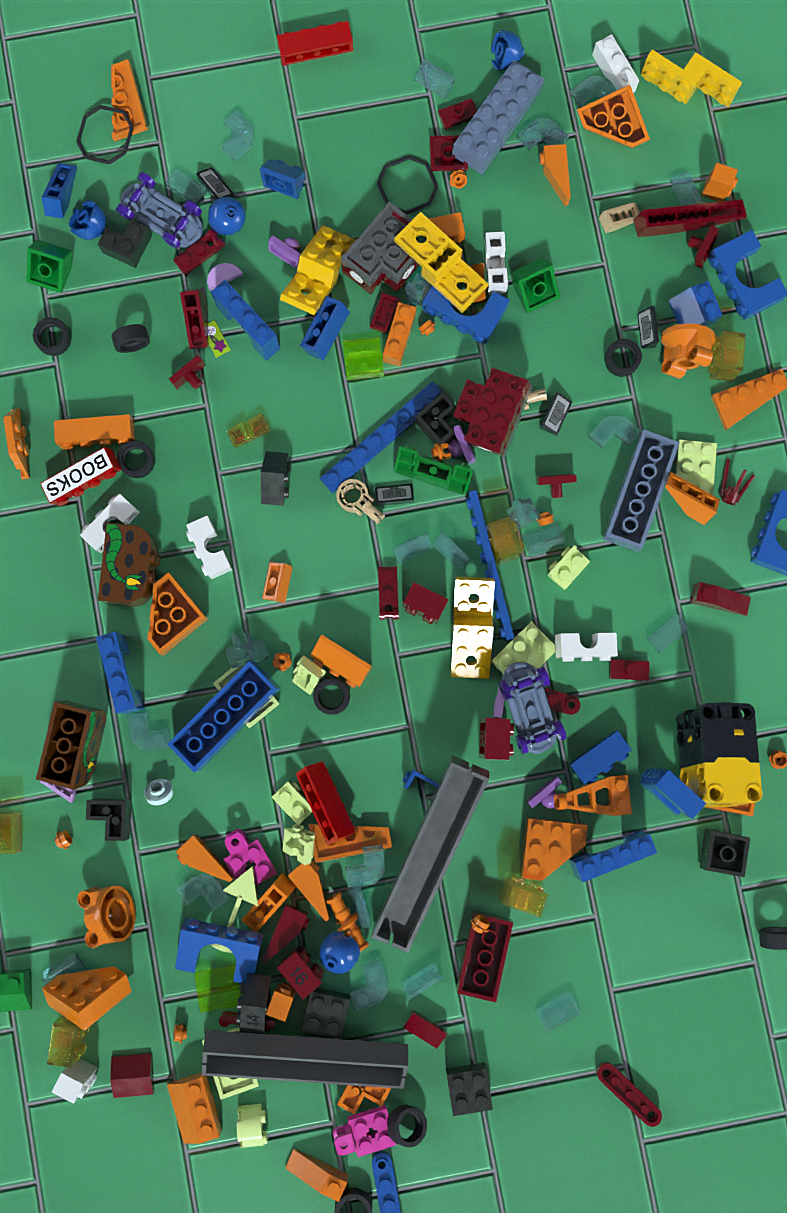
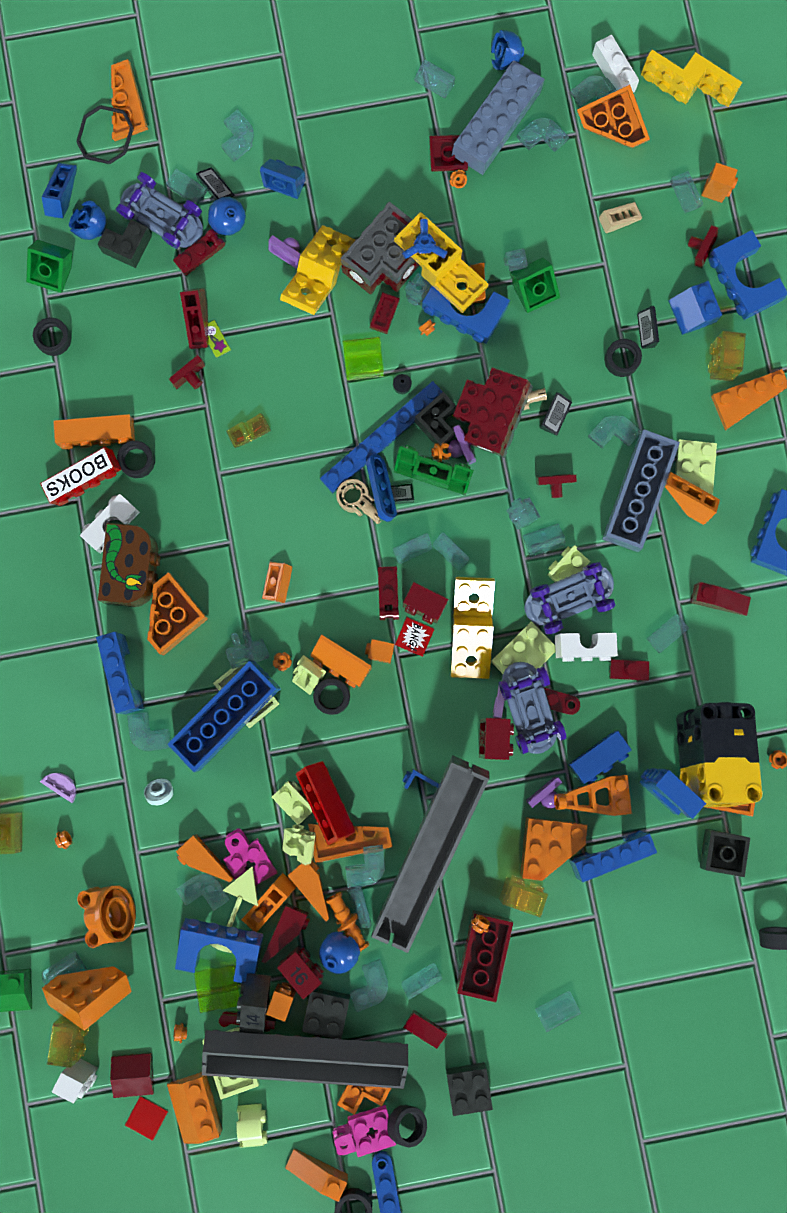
orange wing [3,408,30,480] -> none
reddish brown brick [36,700,106,790] -> none
pearl dark grey brick [86,799,131,841] -> none
black tyre [111,324,150,353] -> none
white arch [185,516,233,579] -> none
lavender tile [207,263,243,291] -> none
blue arch [211,280,280,361] -> none
pearl dark grey brick [261,451,292,506] -> none
red brick [276,21,353,66] -> none
blue brick [300,296,350,361] -> none
black piece [377,156,438,214] -> none
orange brick [383,302,417,367] -> none
orange brick [426,212,465,244] -> none
dark red plate [438,98,477,130] -> none
blue plate [466,490,514,641] -> none
white arch [484,232,508,295] -> none
clear yellow brick [486,516,524,566] -> none
orange plate [536,511,554,526] -> none
orange slope [539,144,571,206] -> none
dark red plate [596,1062,662,1127] -> none
dark red slope [634,199,747,237] -> none
orange piece [661,323,716,379] -> none
dark red plant [719,459,755,506] -> none
none -> red sticker [125,1096,168,1141]
none -> orange brick [365,639,394,664]
none -> blue plate [366,454,397,522]
none -> black tile [393,374,412,395]
none -> sticker [395,617,434,657]
none -> blue piece [402,219,448,259]
none -> clear light blue bracket [503,248,528,271]
none -> sand blue piece [524,562,616,634]

